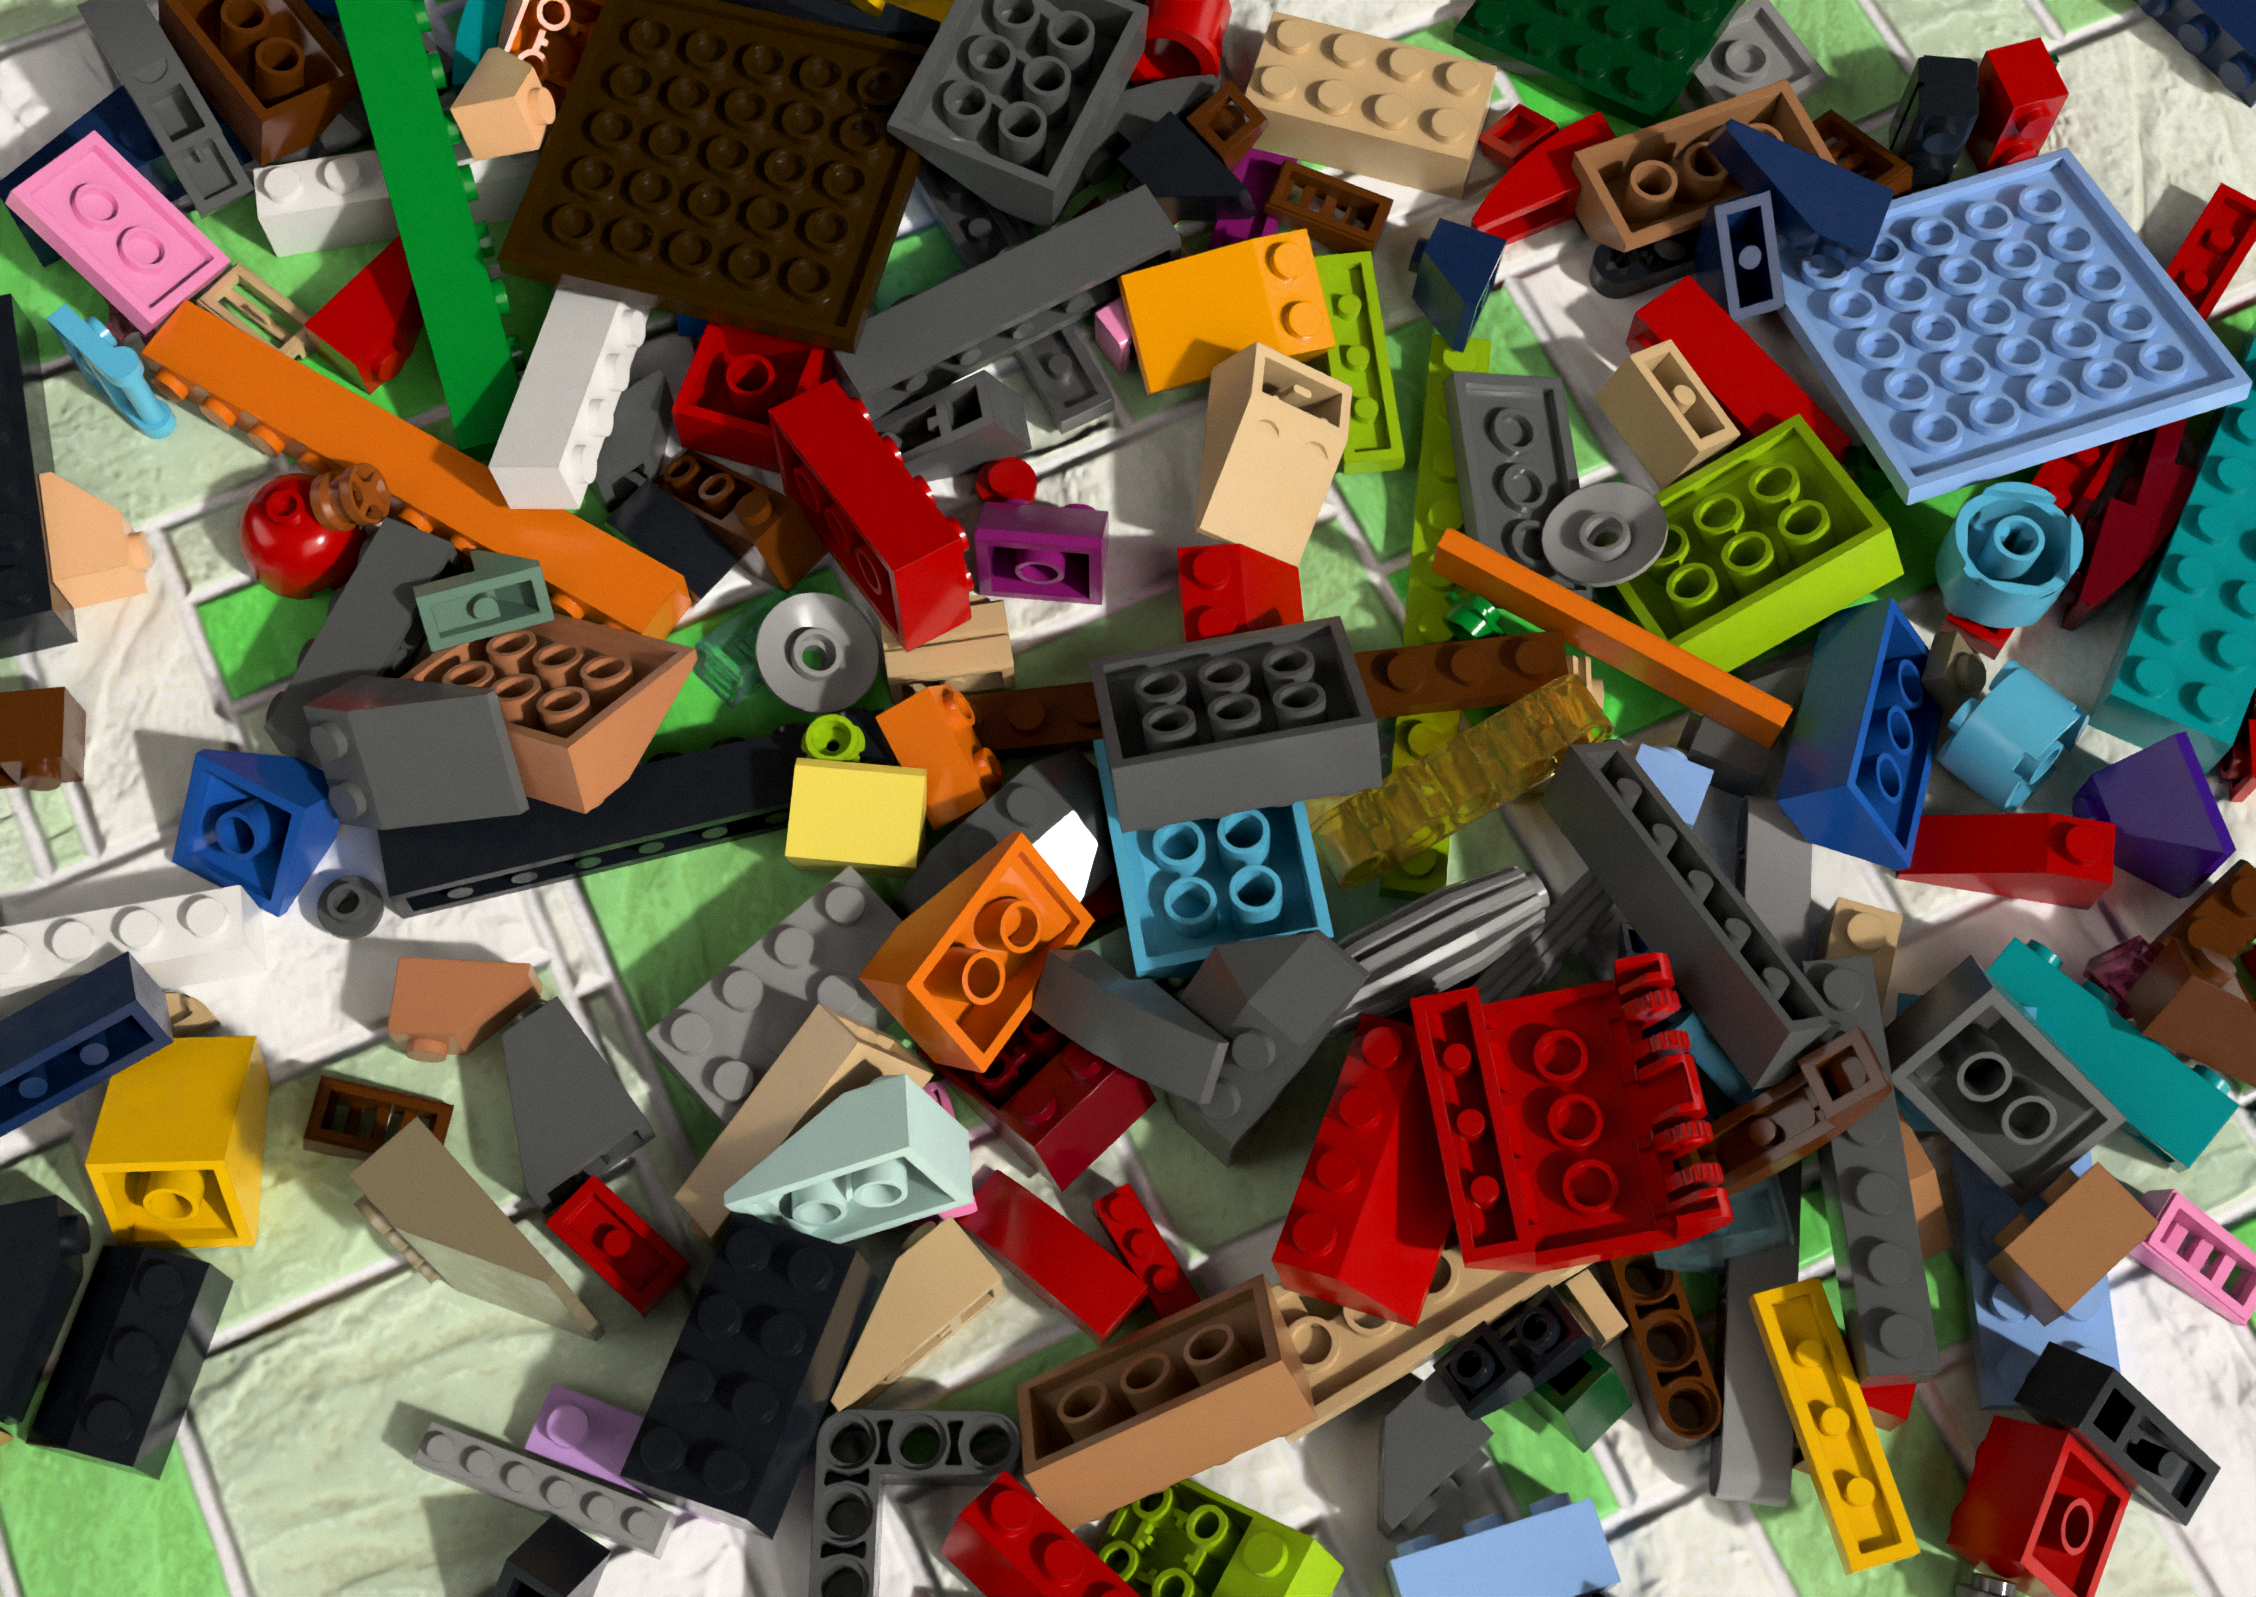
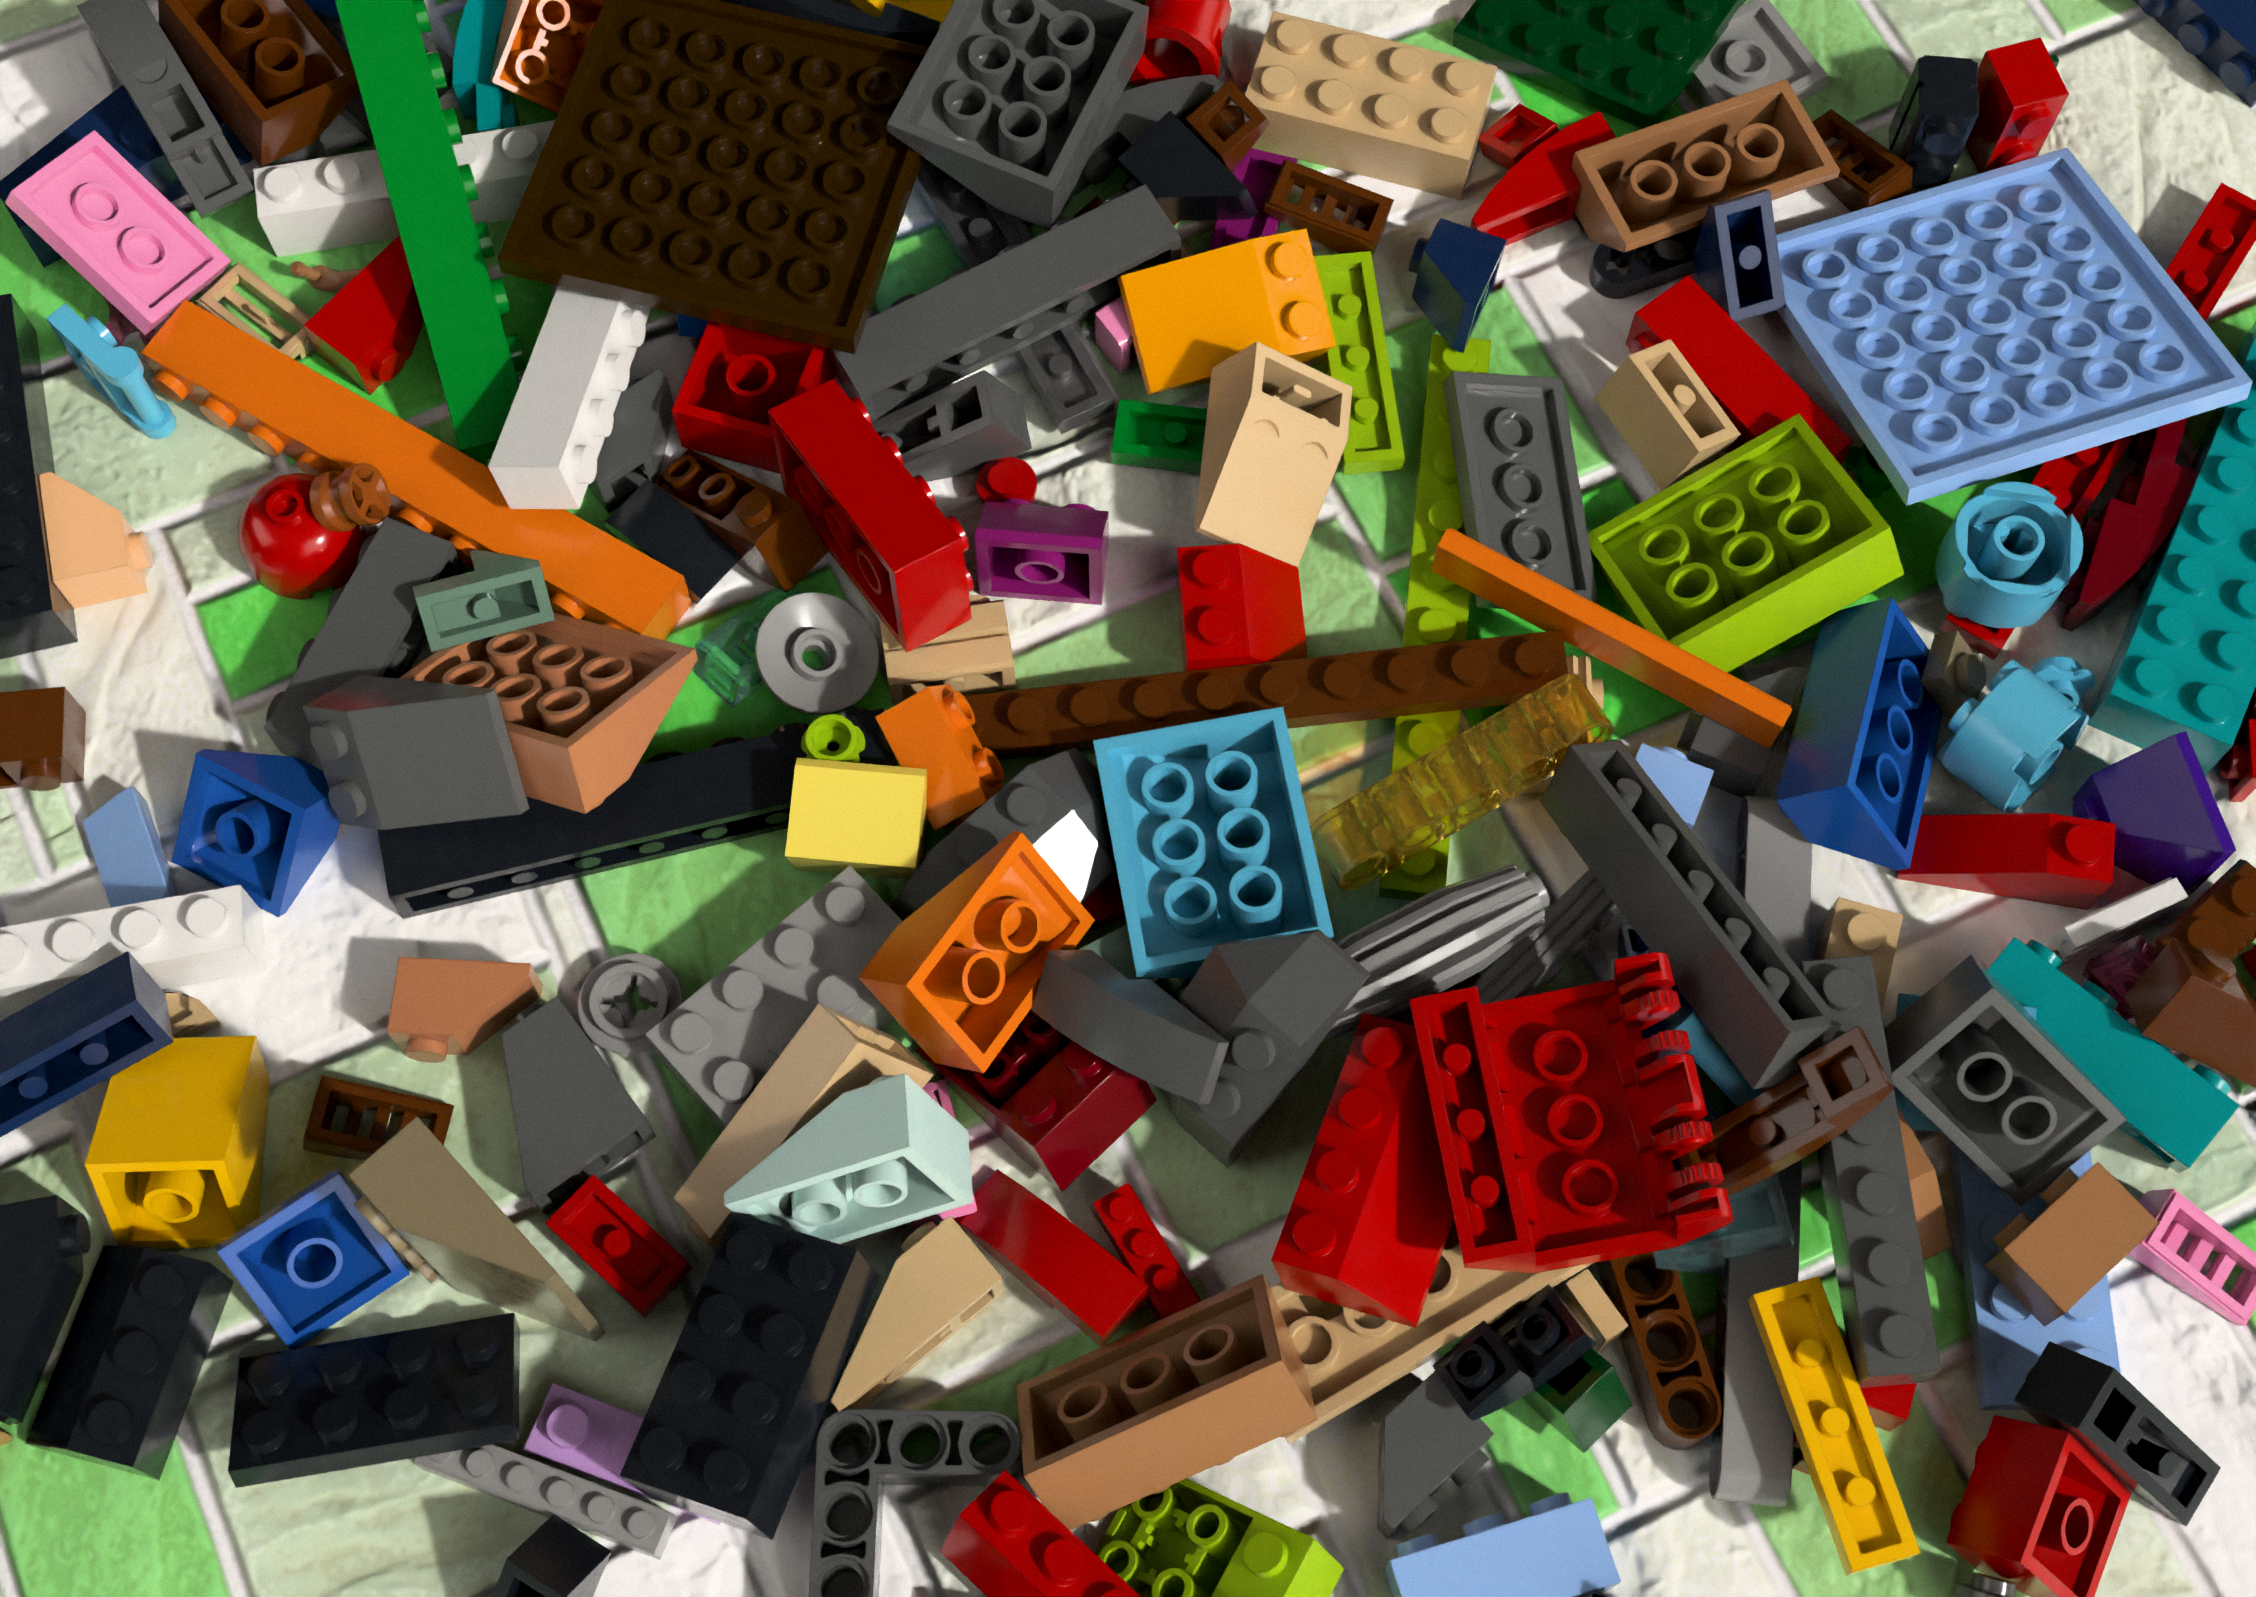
dark grey plate [317,876,384,940] -> none
light nougat slope [450,47,556,161] -> none
dark grey slope [1089,615,1383,833] -> none
green plate [1442,591,1507,641] -> none
light grey dish [1542,482,1668,587] -> none
dark blue slope [1707,119,1895,272] -> none
none -> light blue slope [82,786,179,907]
none -> blue slope [215,1169,410,1350]
none -> black plate [228,1313,520,1488]
none -> medium nougat piece [290,261,364,293]
none -> light grey gear [578,953,683,1058]
none -> green plate [1111,399,1207,474]
none -> medium azure plate [2031,656,2096,709]
none -> white tile [2047,877,2189,966]

